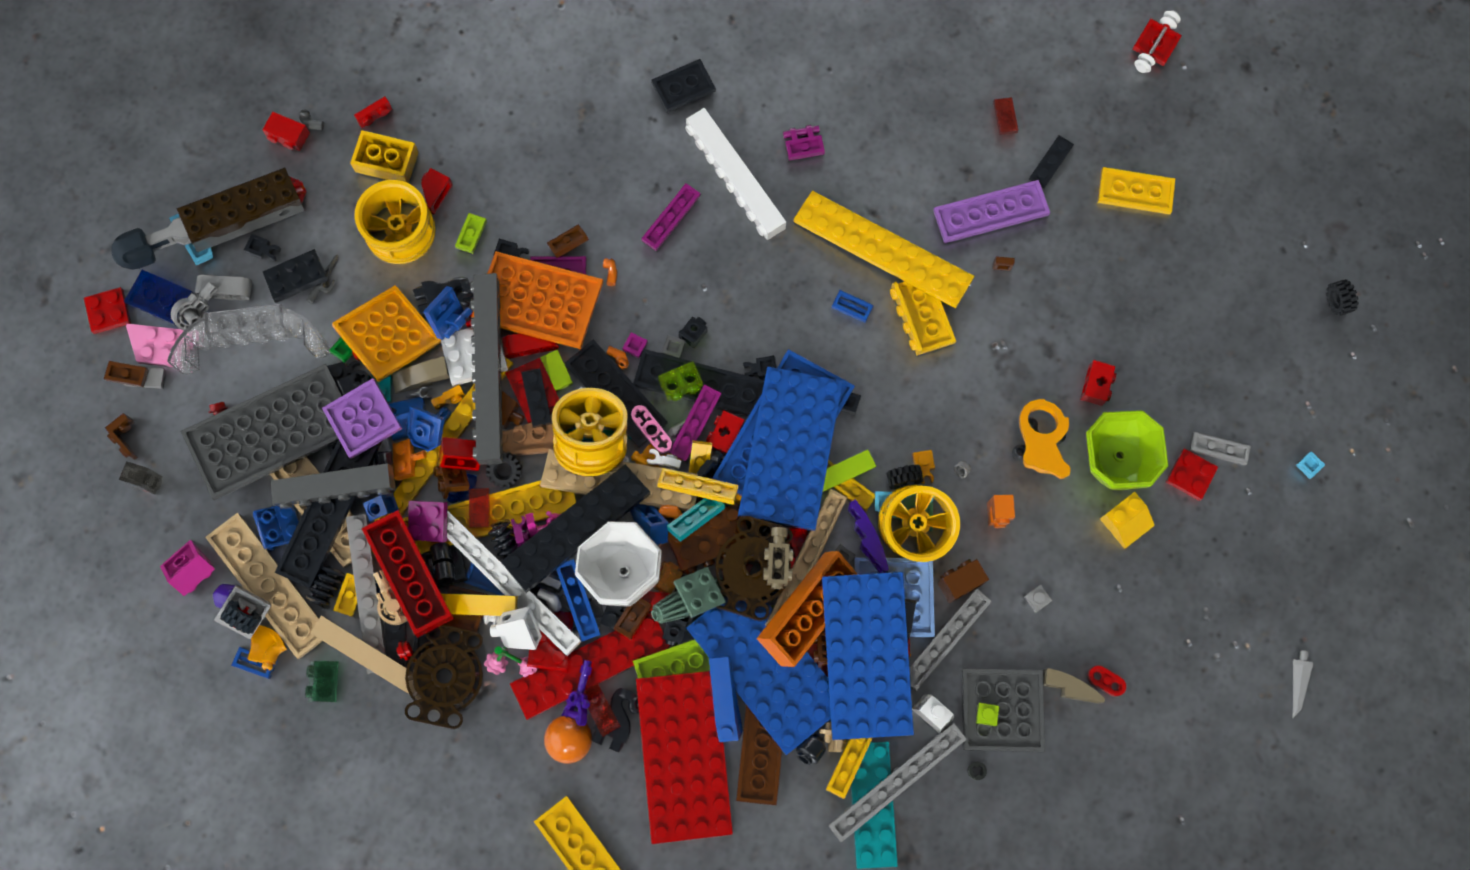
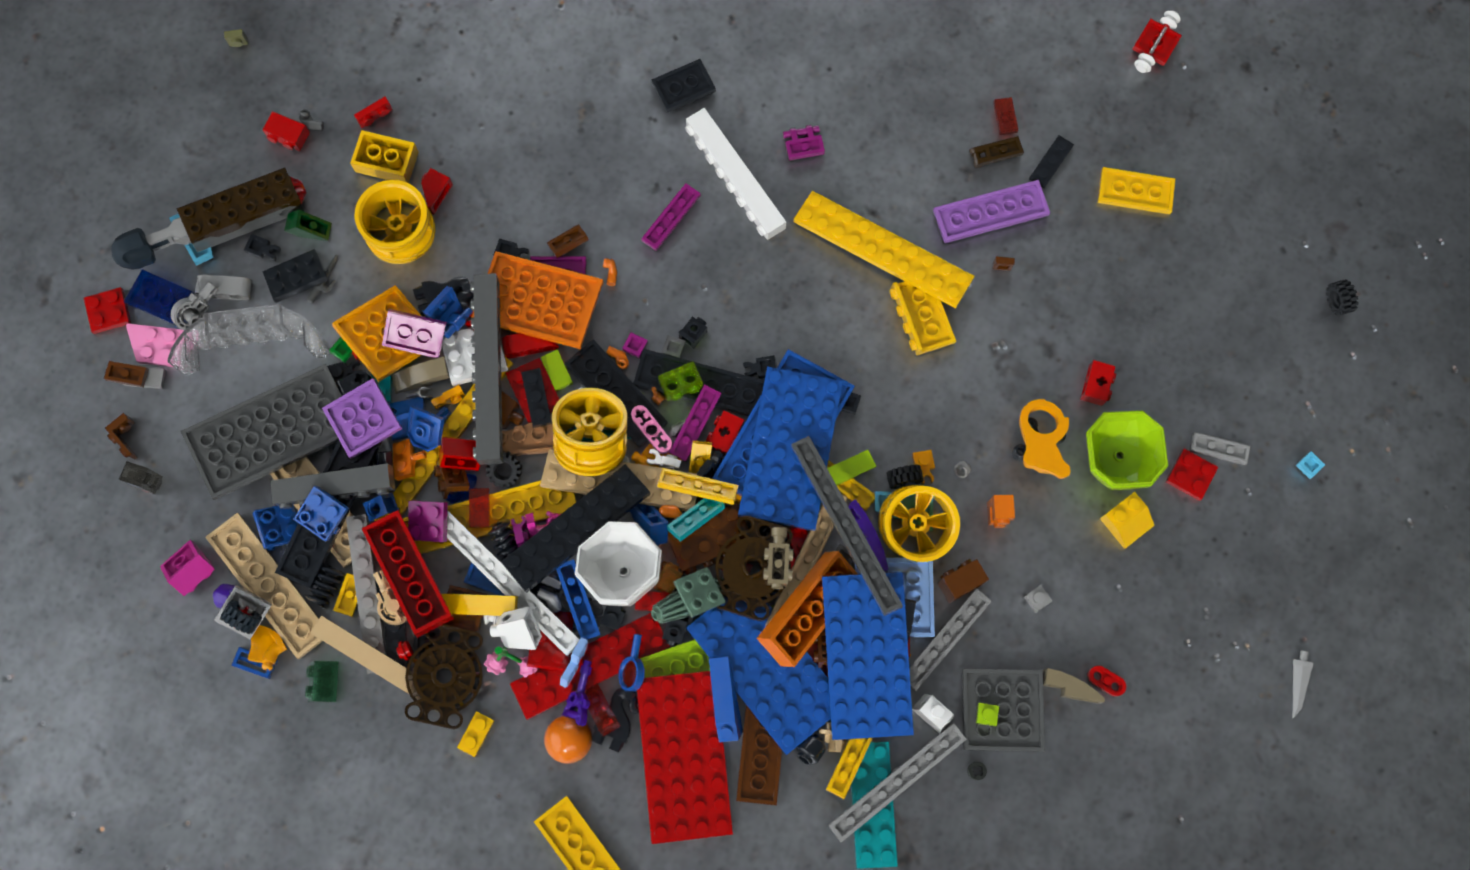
red plate [209,402,228,415] -> none
black plate [421,542,468,589] -> none
lime plate [455,213,487,254] -> none
reddish brown plate [614,598,652,639] -> none
blue tile [831,290,874,323] -> none
none -> olive plate [224,29,248,47]
none -> dark green slope [284,210,332,241]
none -> blue plate [294,486,349,542]
none -> tile [382,309,447,358]
none -> yellow plate [457,711,495,757]
none -> light blue tile [560,637,588,688]
none -> blue piece [618,634,645,691]
none -> dark orange hand [651,387,667,406]
none -> dark grey plate [791,436,903,616]
none -> dark brown plate [969,136,1024,168]

